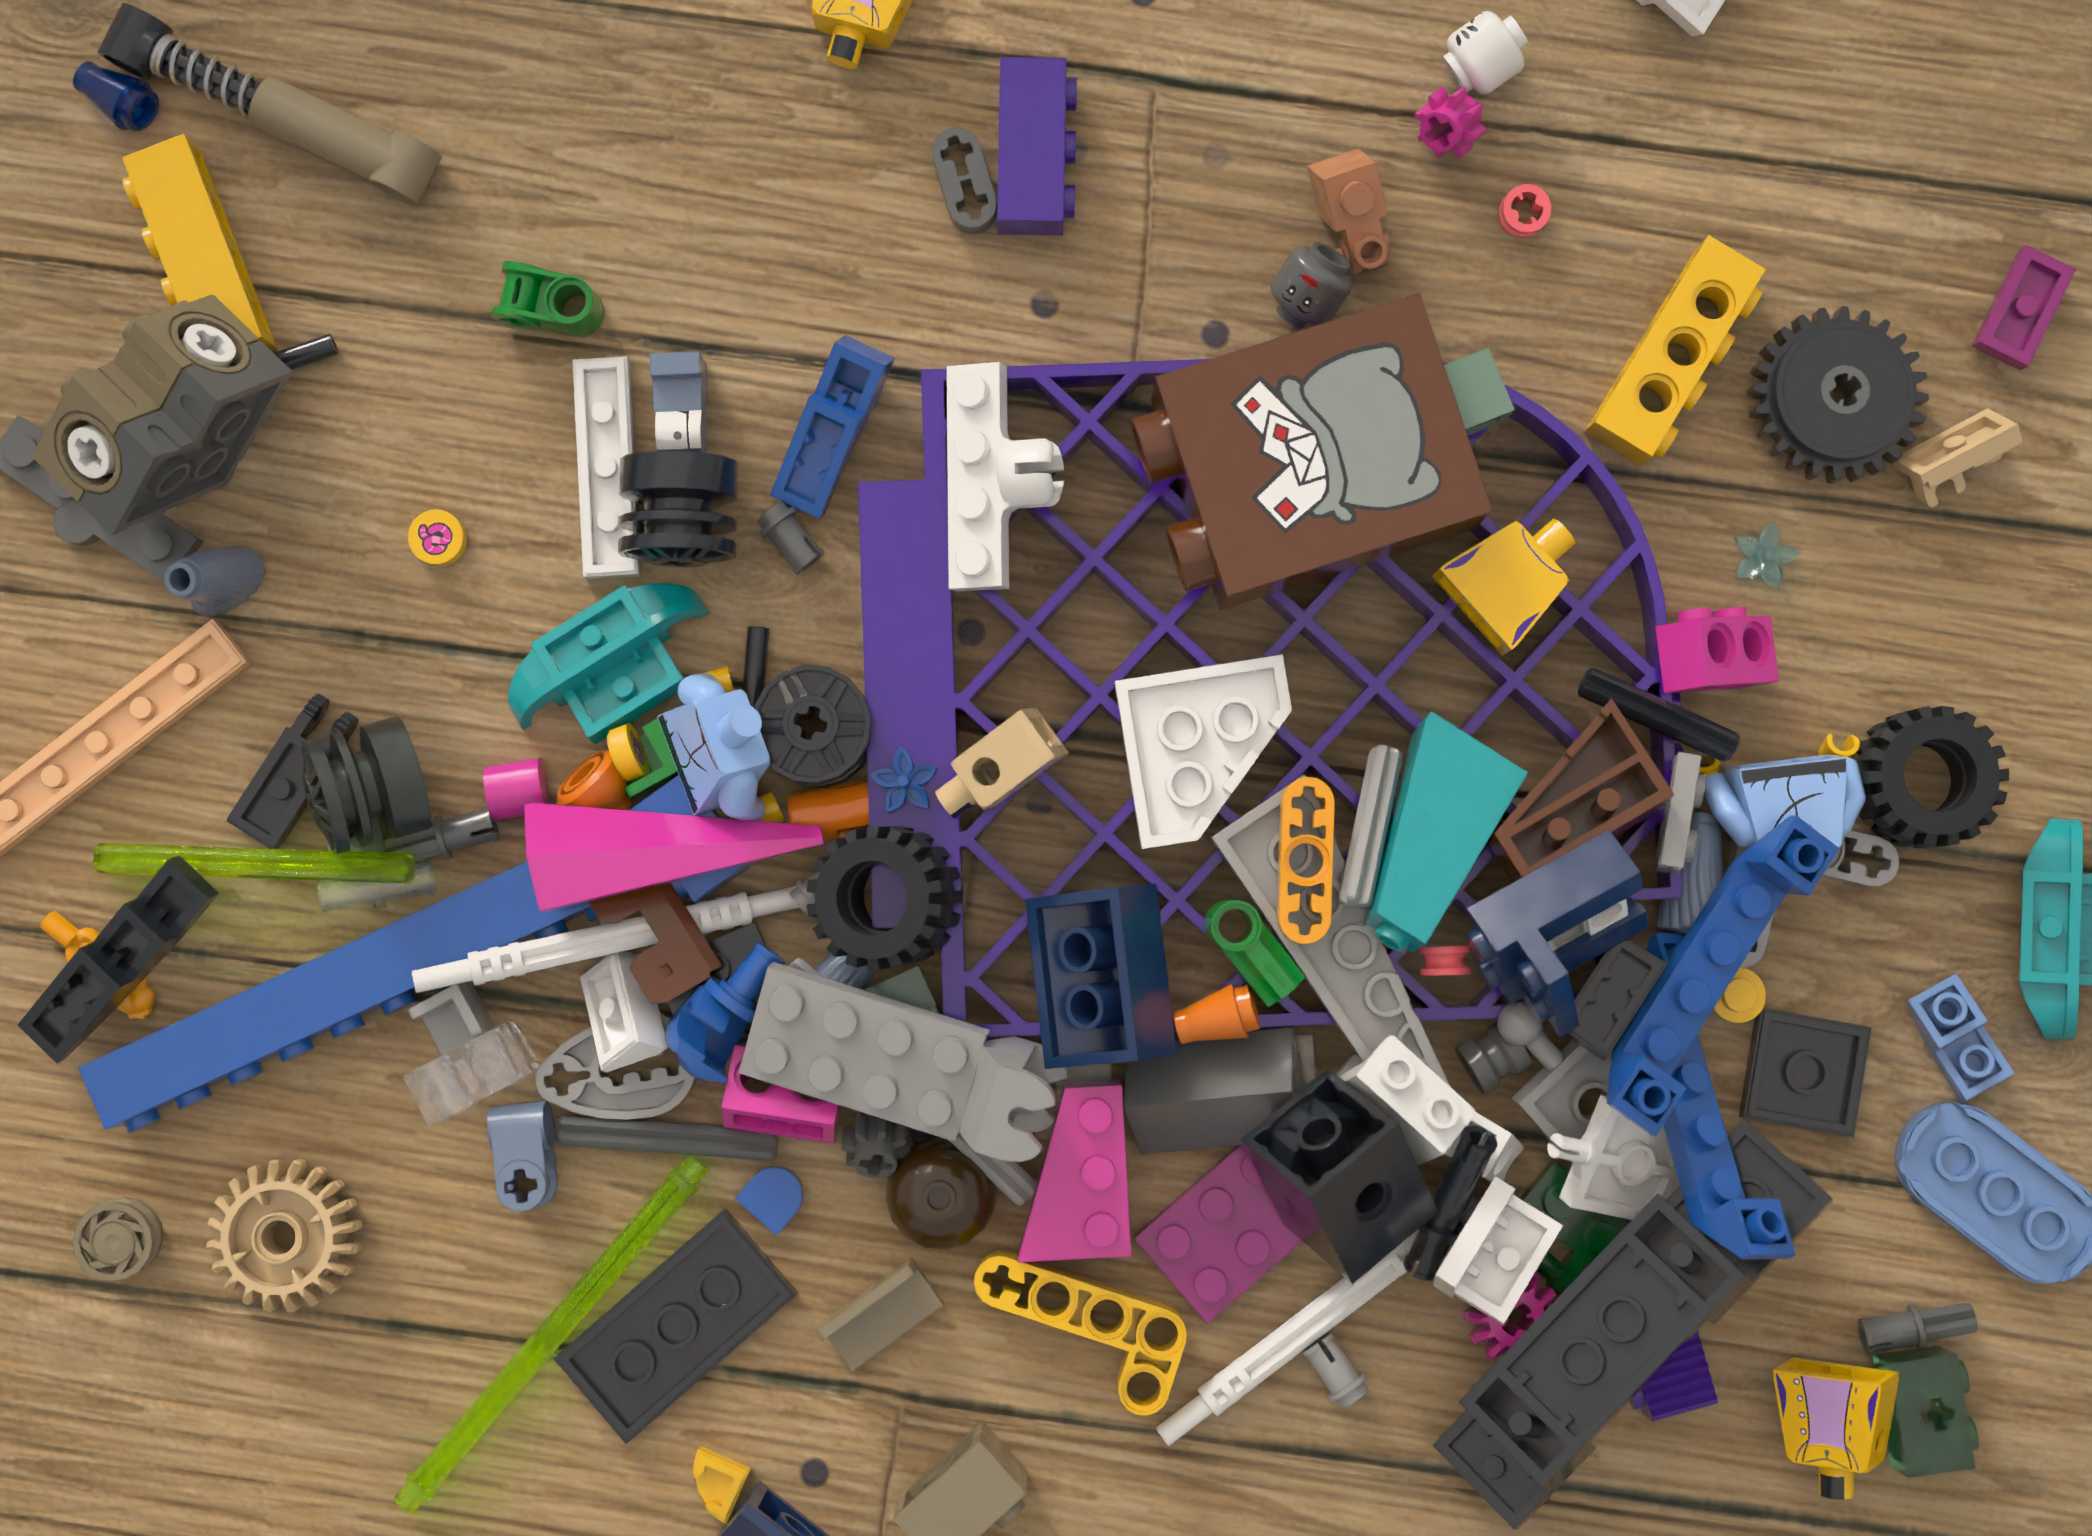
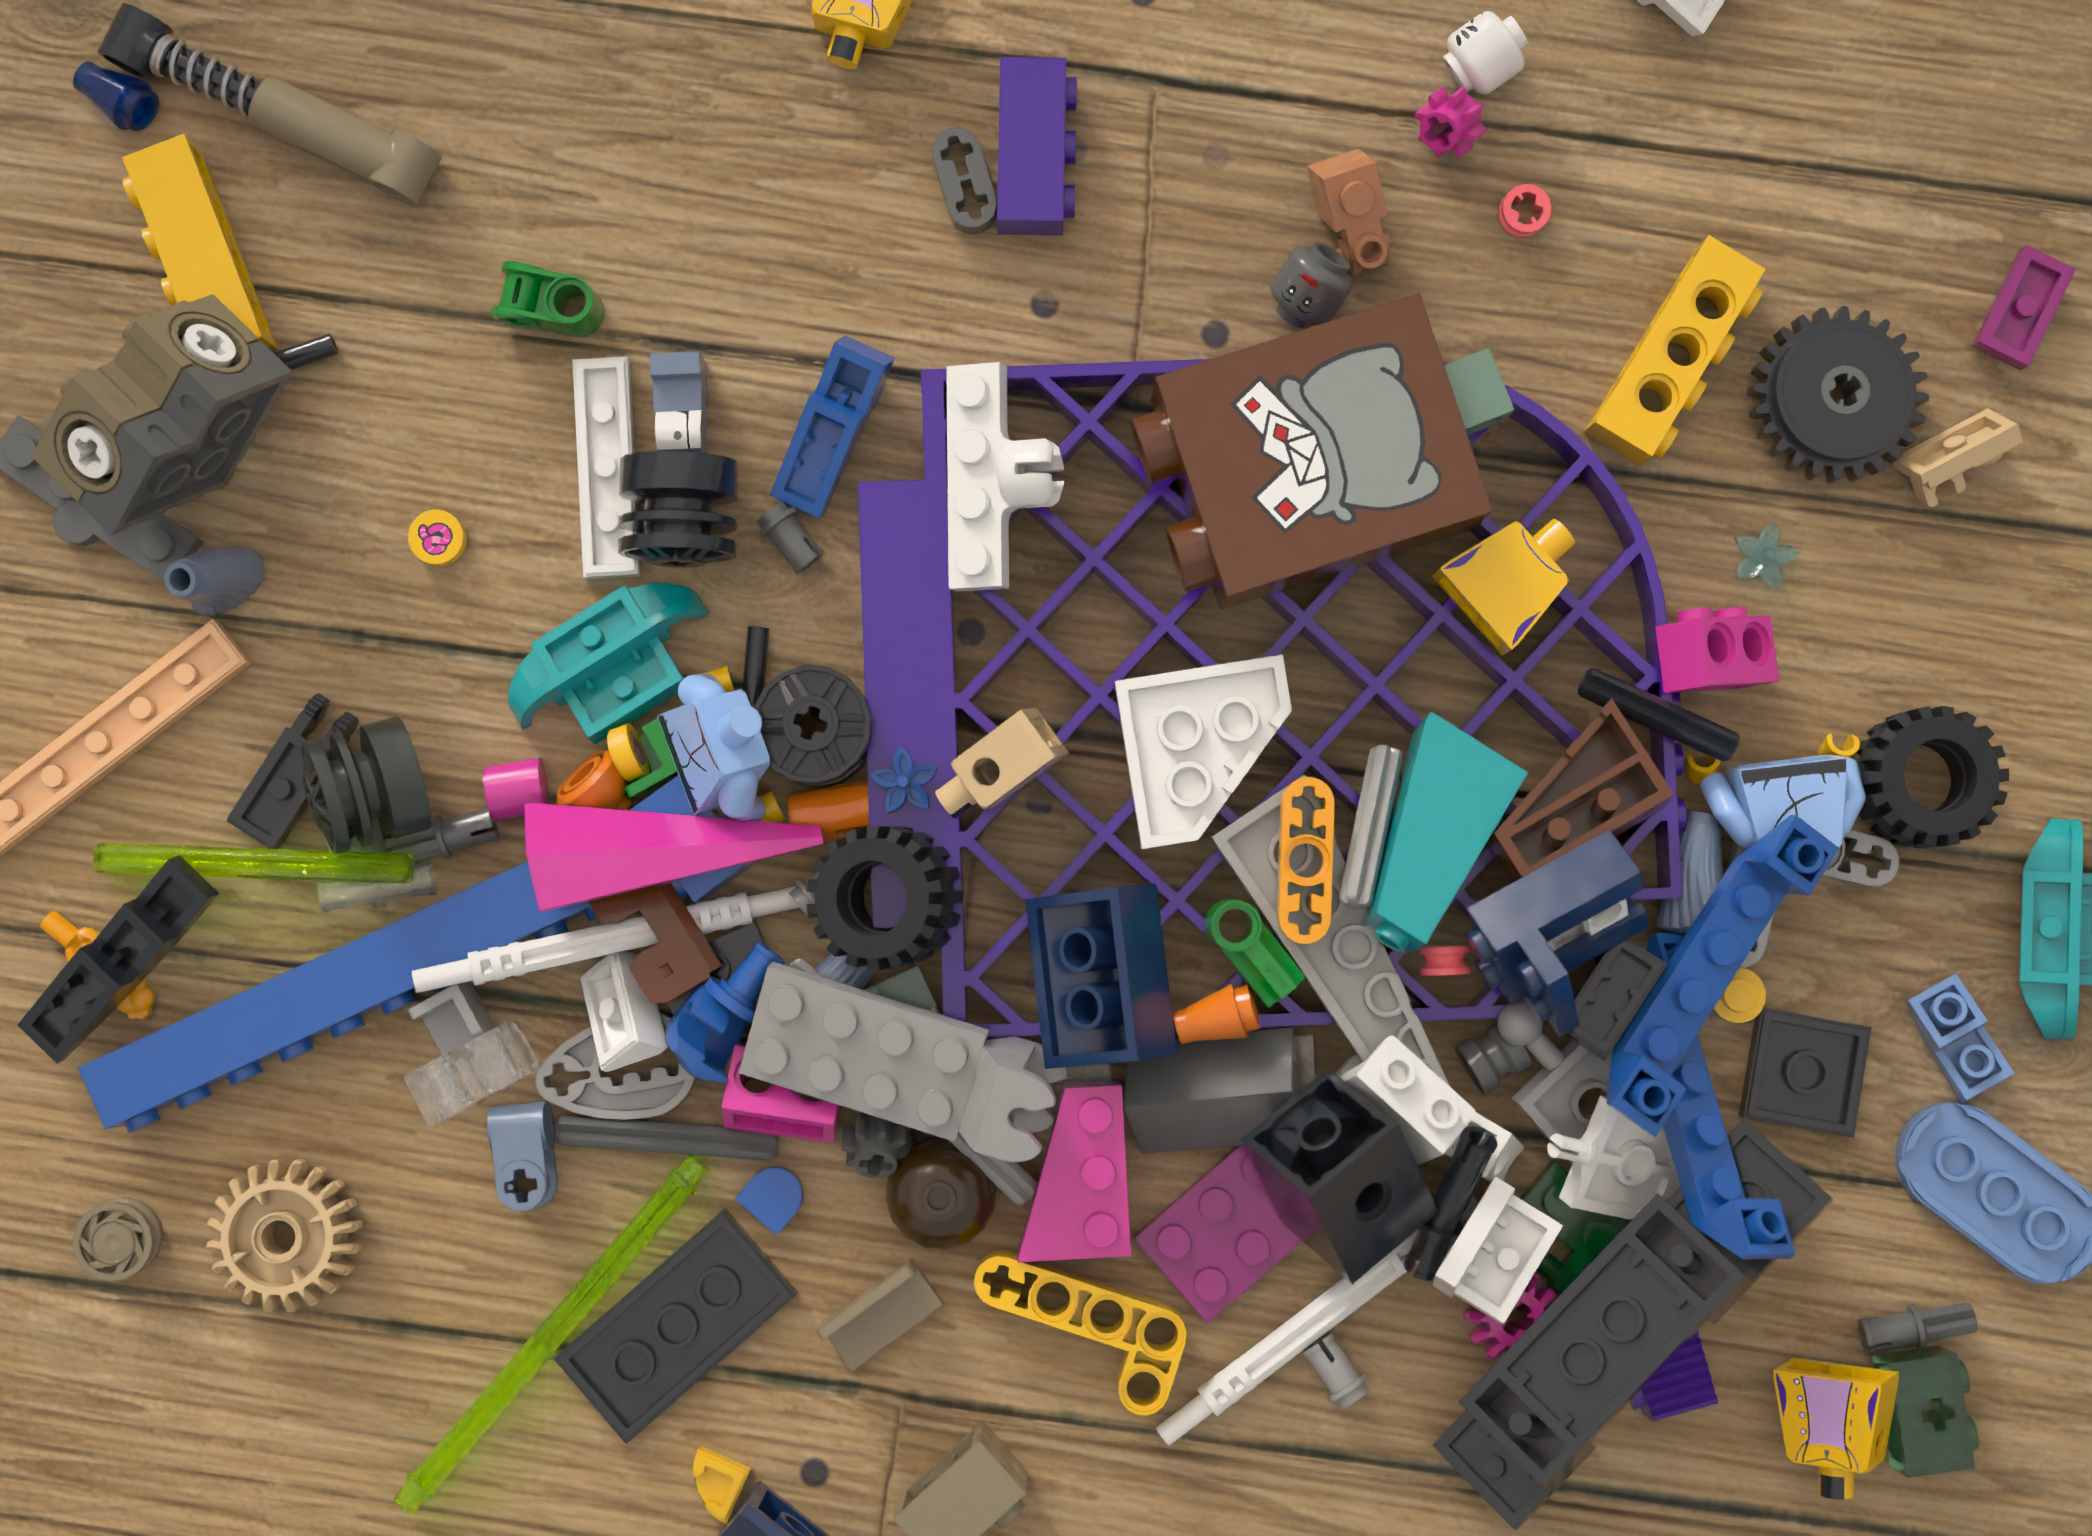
light grey plate [1653,752,1706,873] -> none

